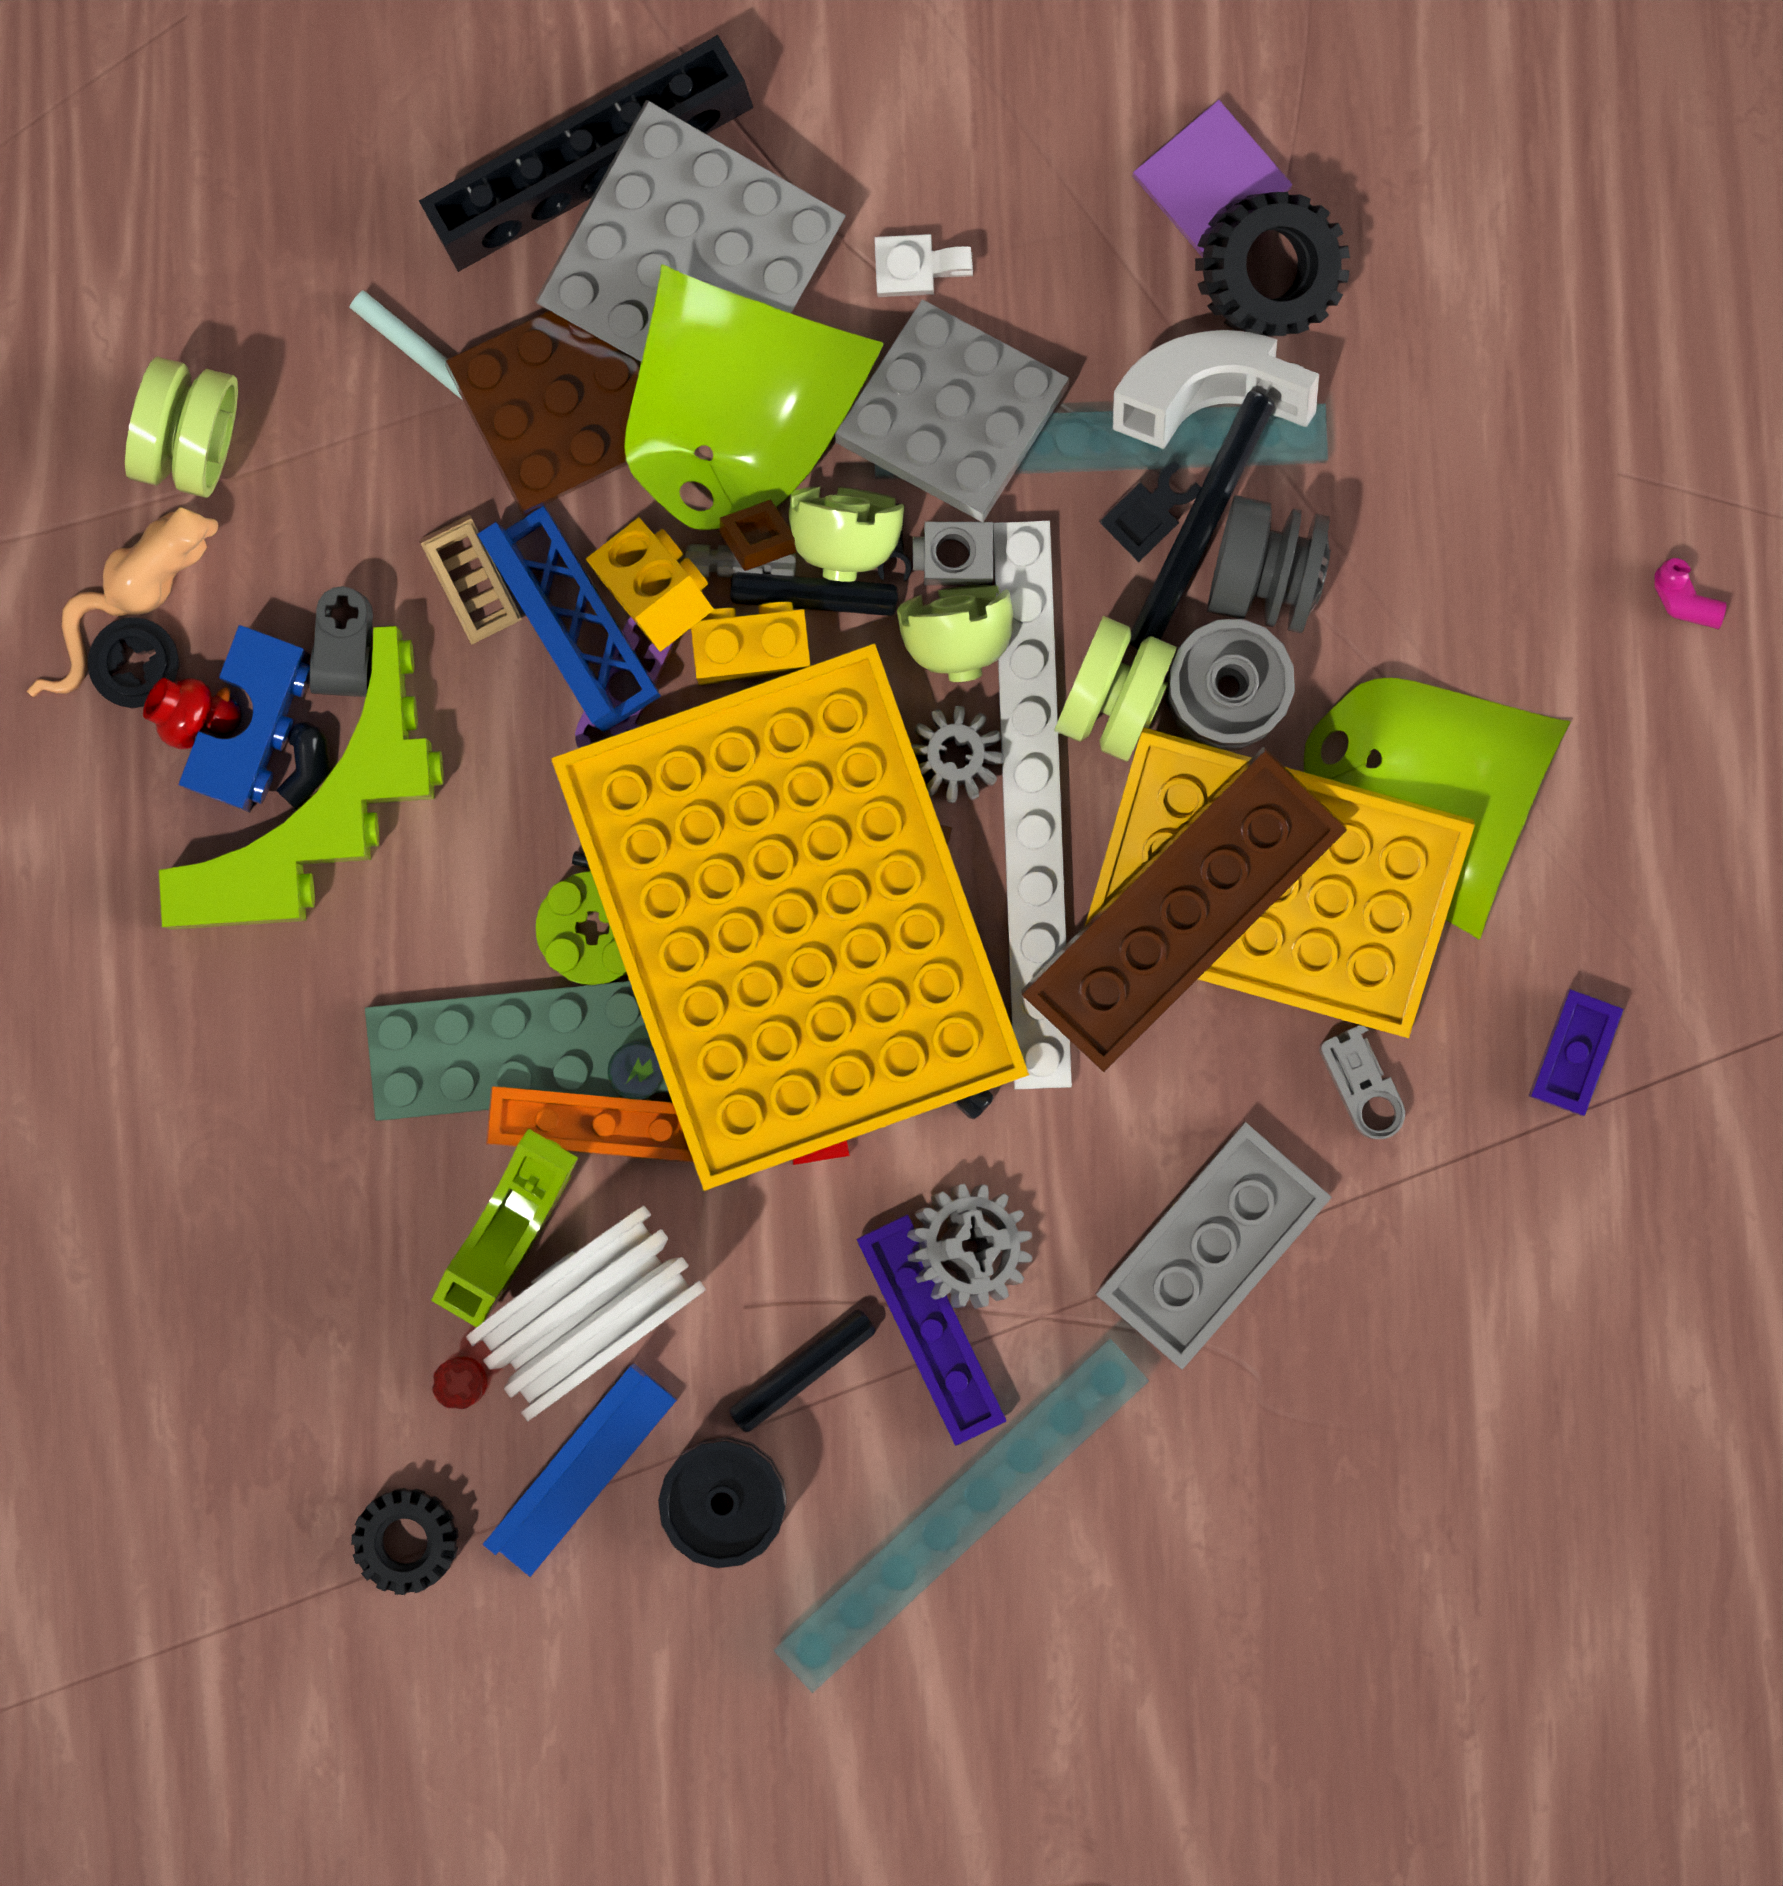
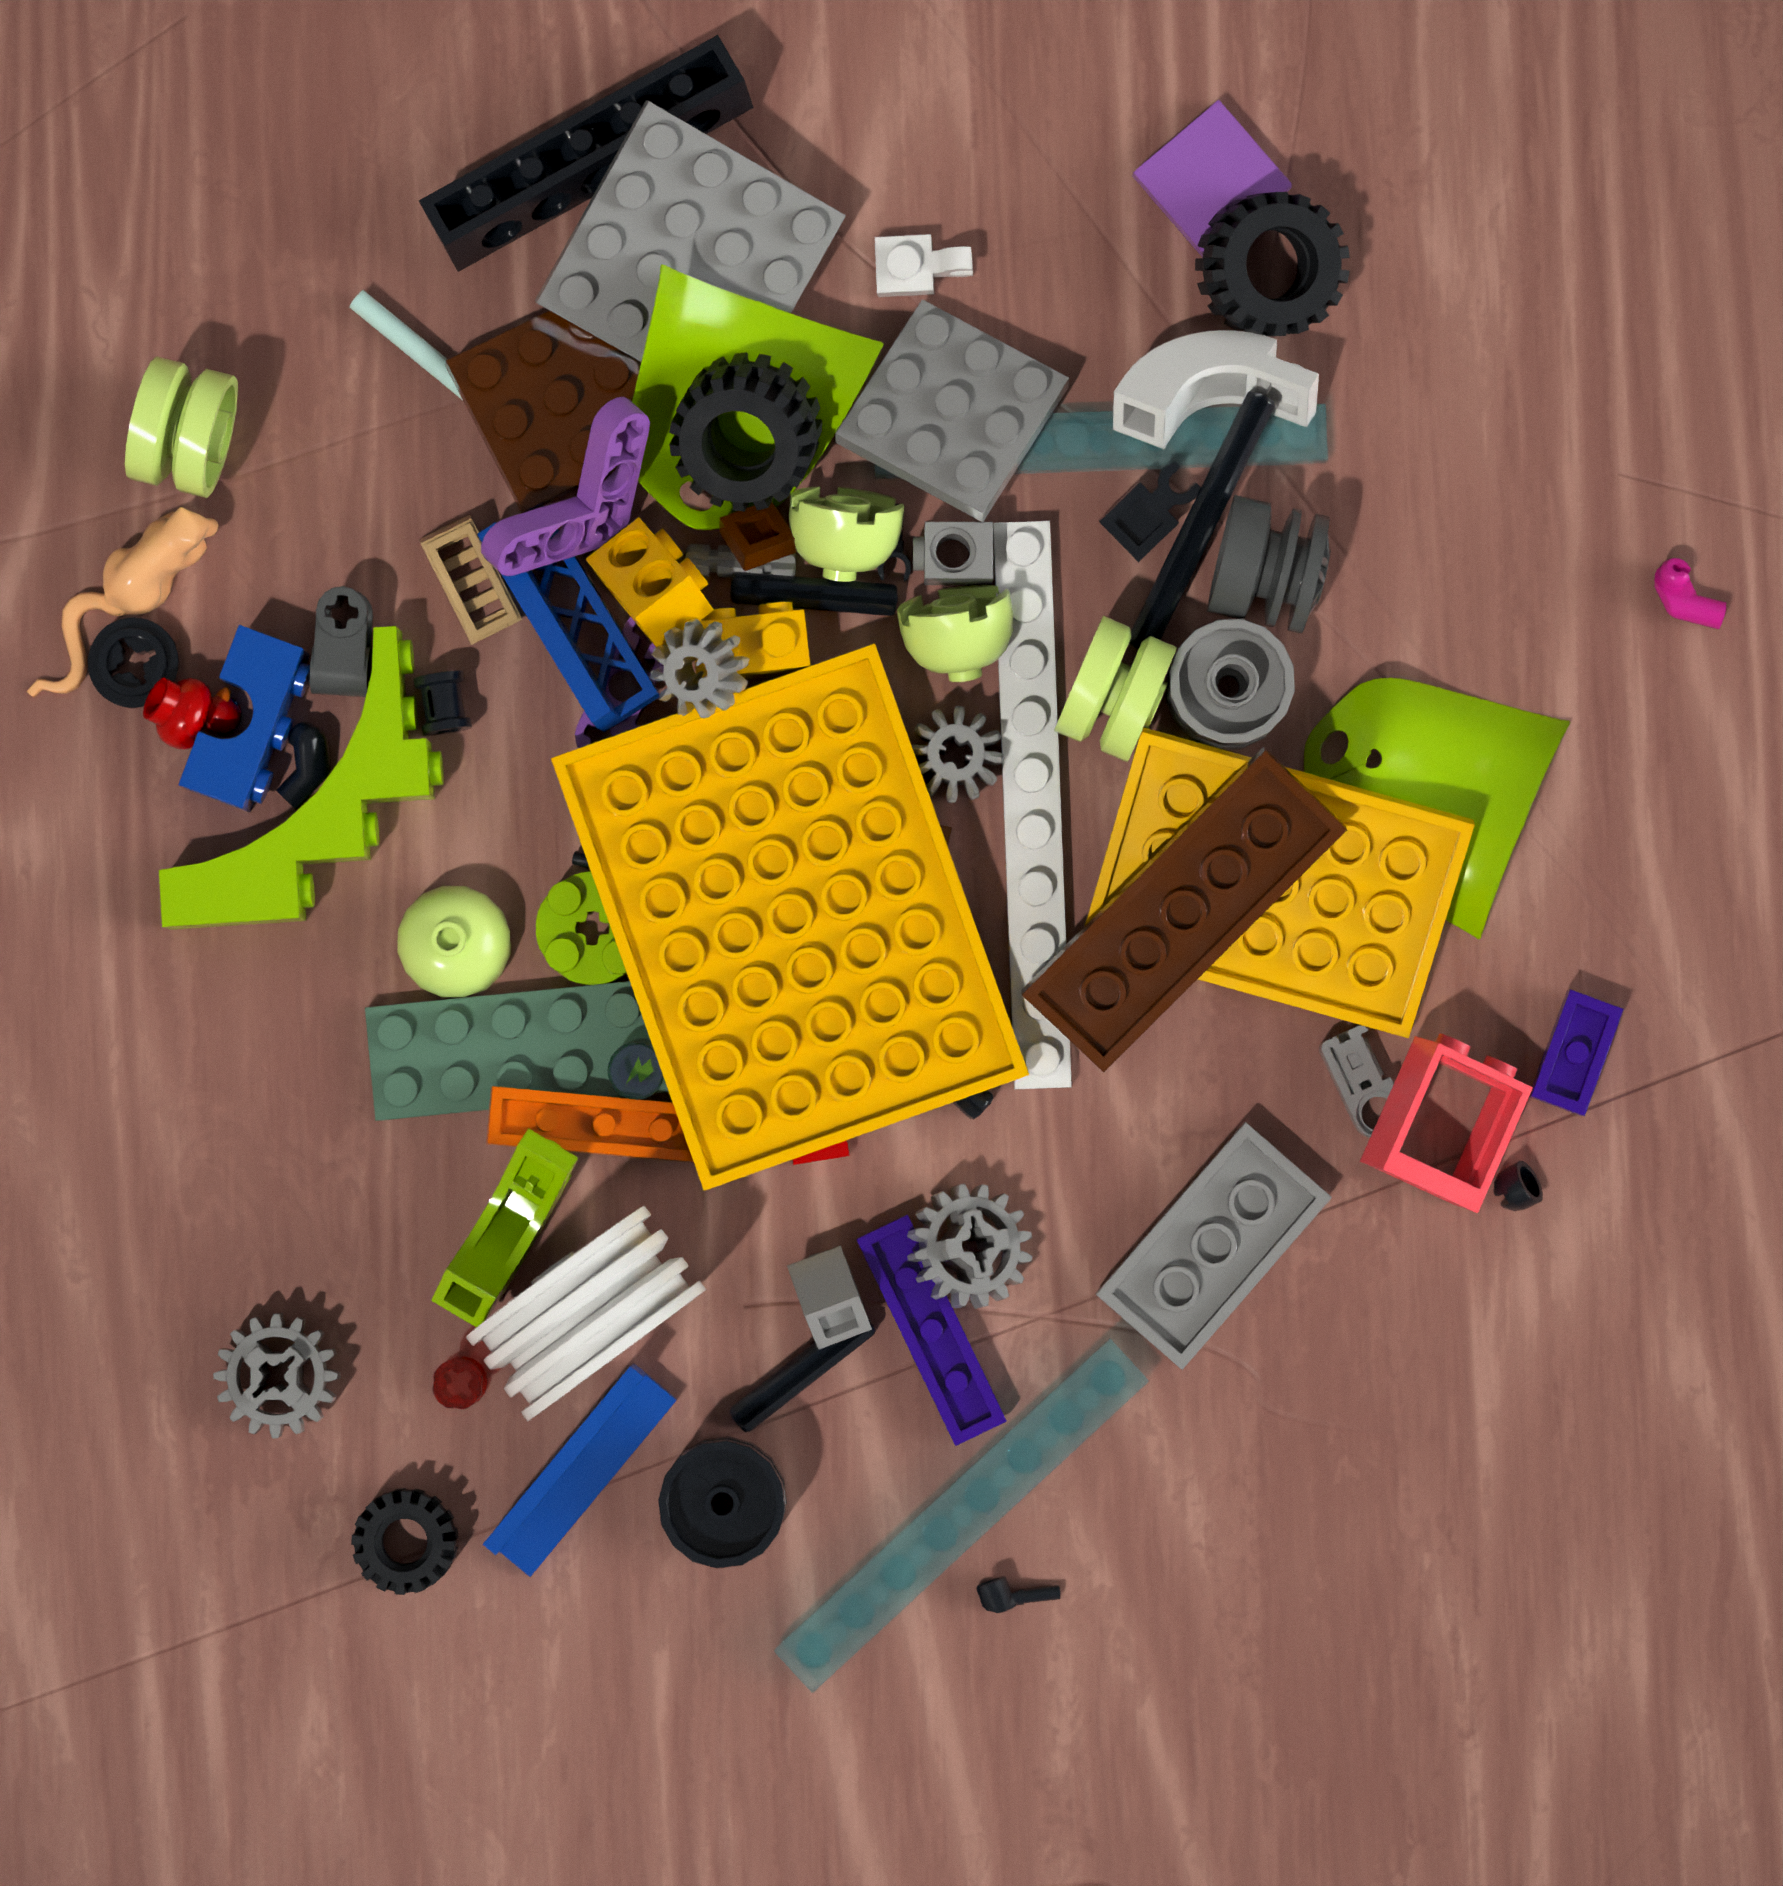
none -> light grey gear [213,1313,341,1438]
none -> yellowish green cylinder [397,886,511,998]
none -> black bush [413,670,472,736]
none -> medium lavender beam [481,397,650,576]
none -> light grey gear [650,619,750,718]
none -> black tyre [669,352,822,512]
none -> light grey brick [787,1245,872,1350]
none -> black hand [976,1576,1061,1613]
none -> coral window [1360,1033,1533,1213]
none -> black hinge [1493,1161,1543,1211]

